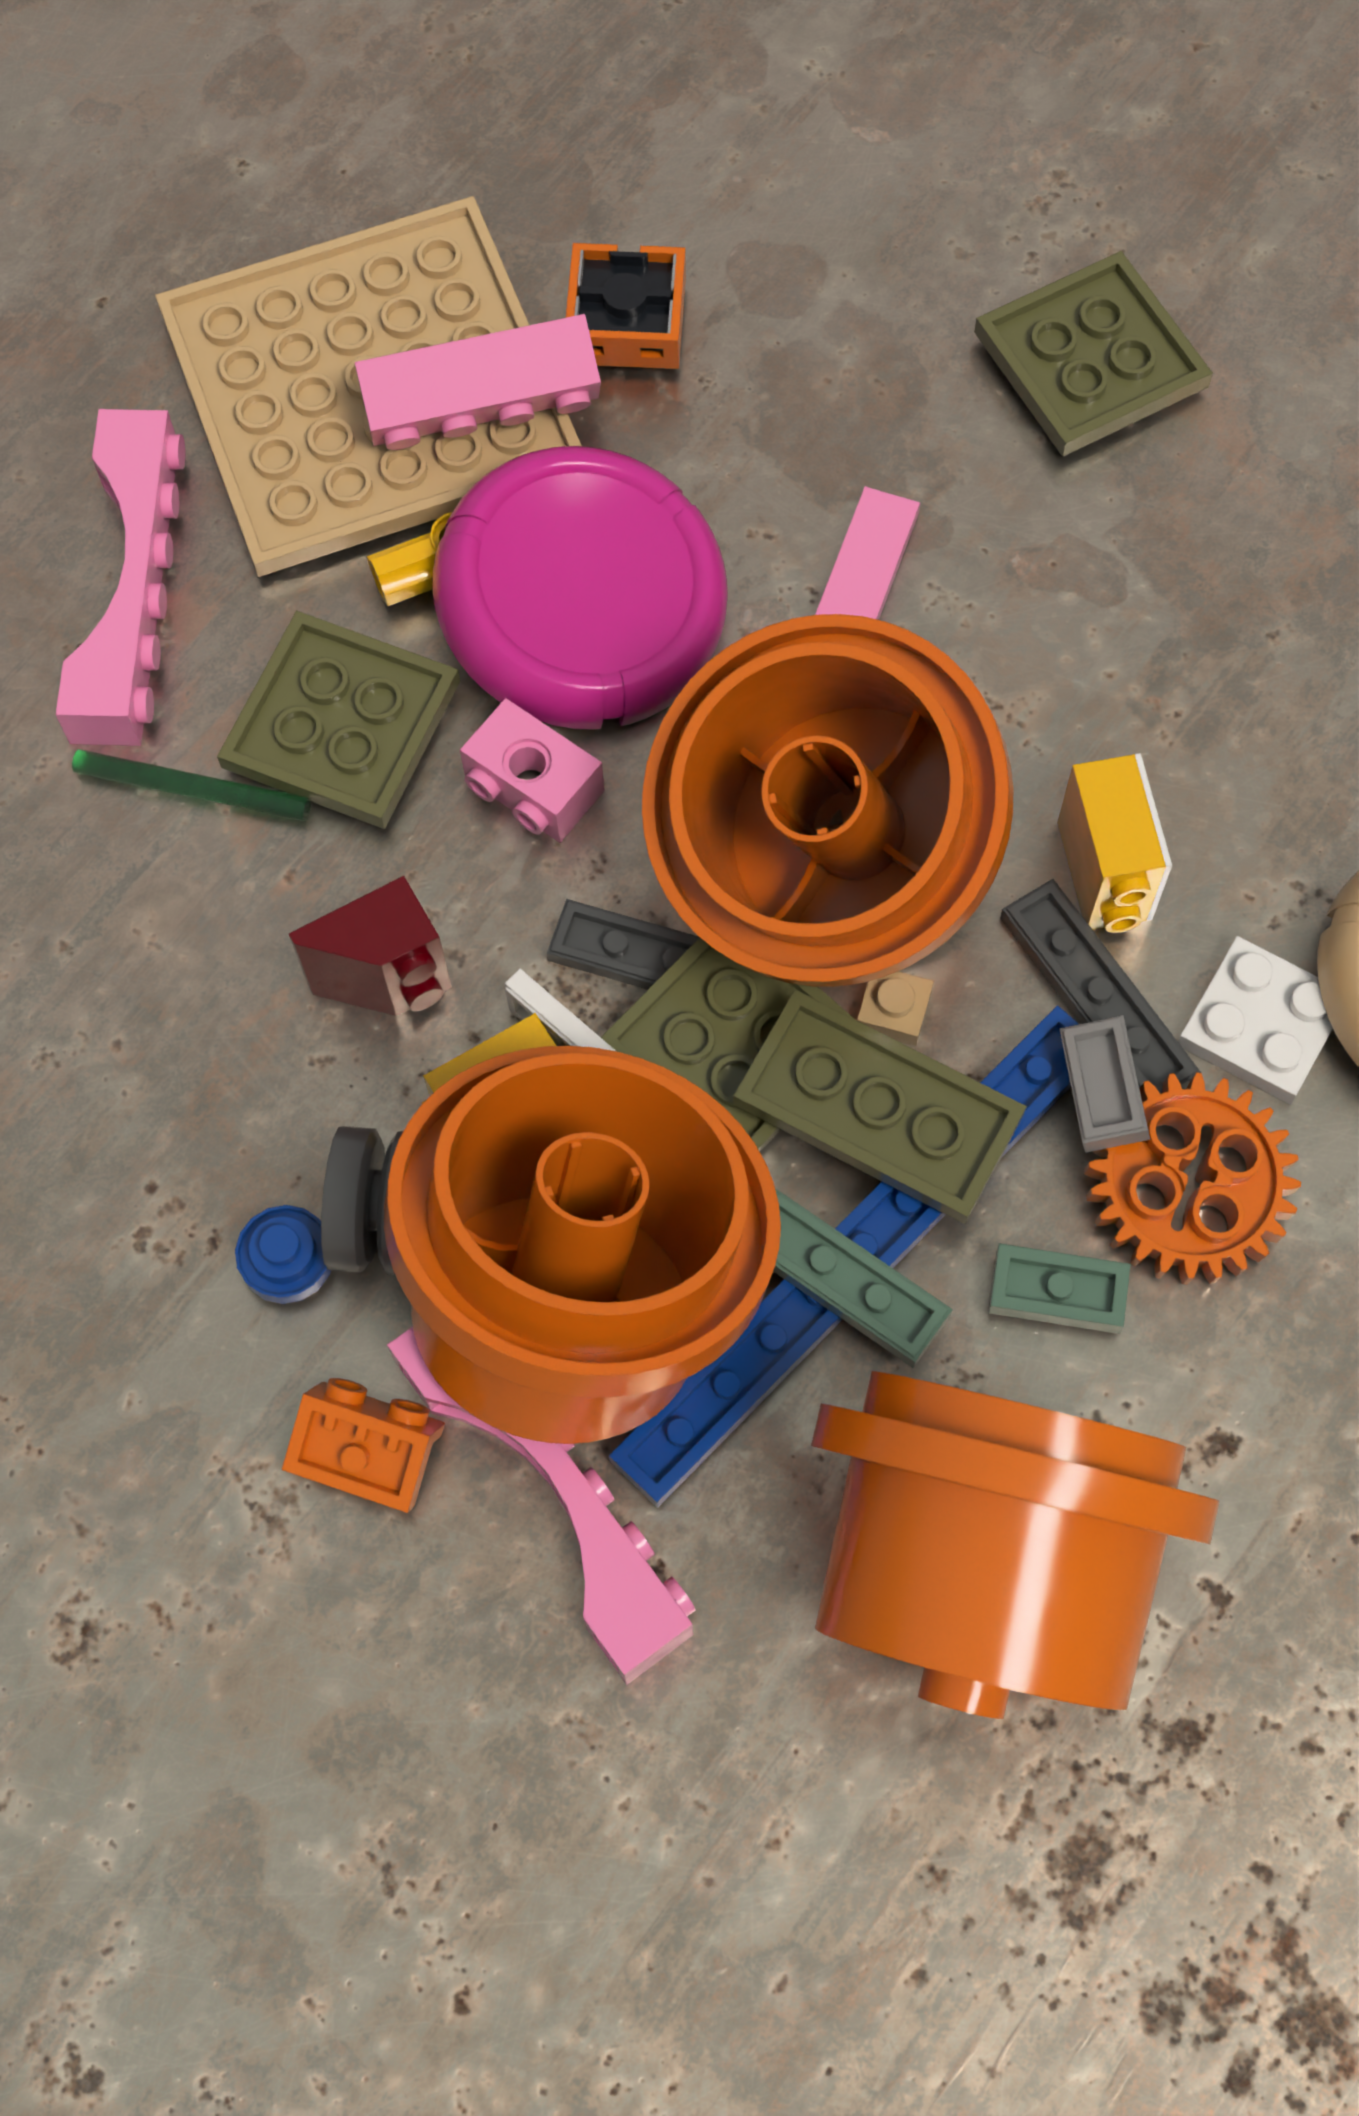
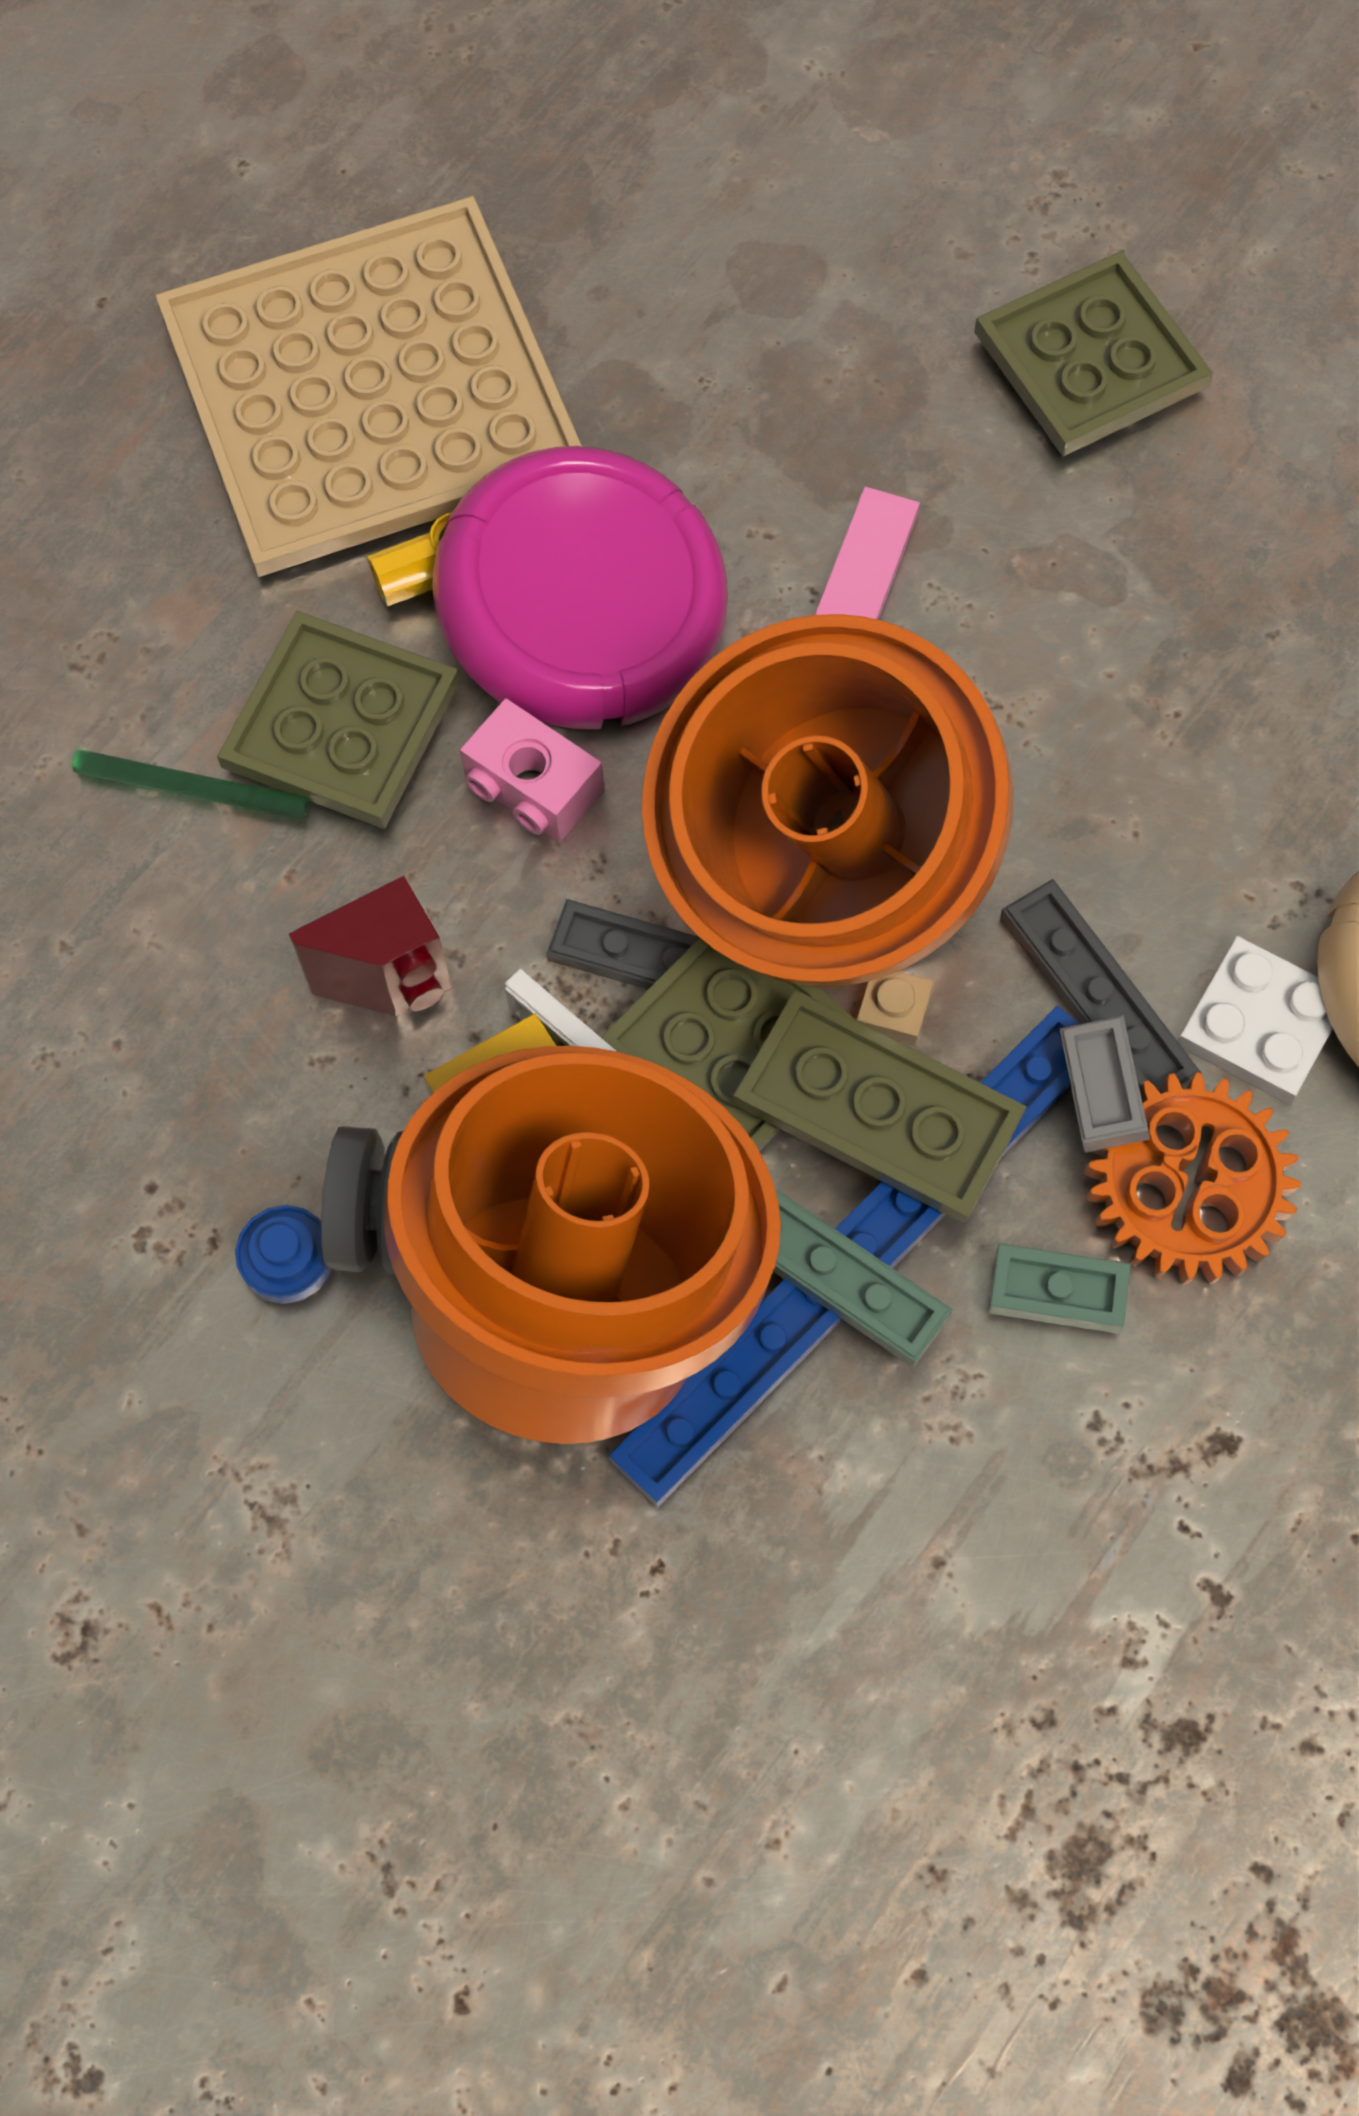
bright pink arch [55,409,186,746] -> none
orange bracket [281,1378,445,1513] -> none
bright pink brick [355,314,601,450] -> none
bright pink arch [387,1327,696,1685] -> none
piece [566,243,686,369] -> none
orange piece [811,1371,1220,1719] -> none
yellow piece [1057,753,1172,933] -> none

